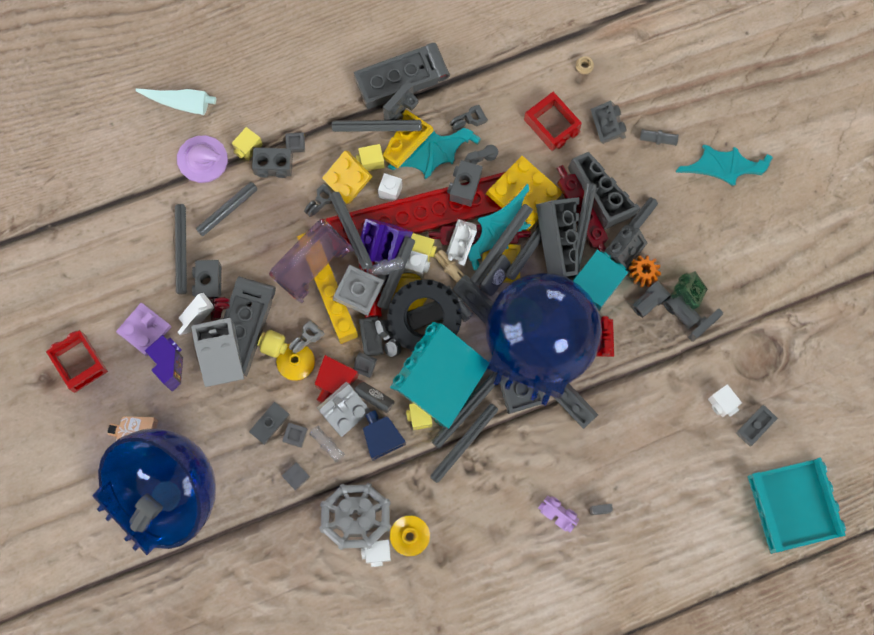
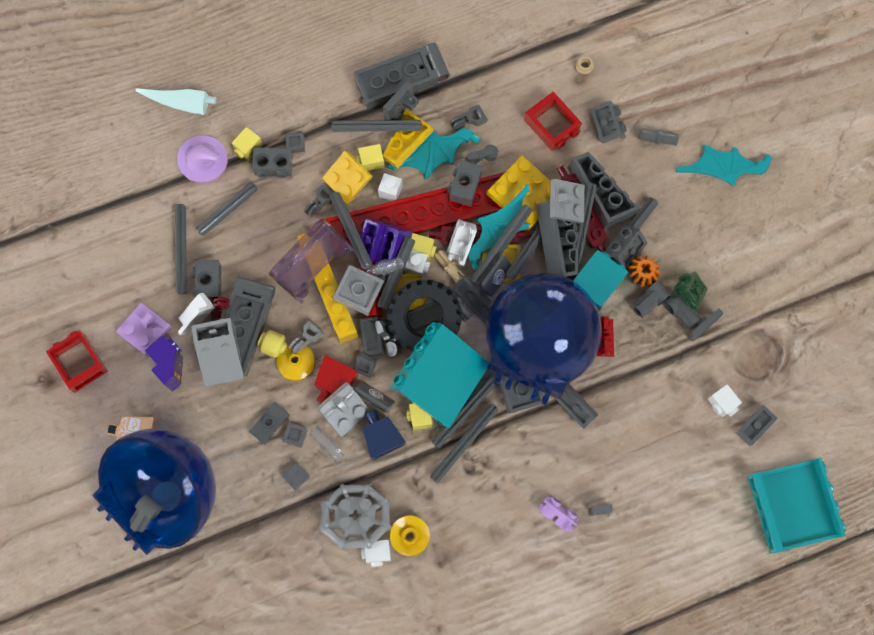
none -> light grey hinge [550,179,585,224]

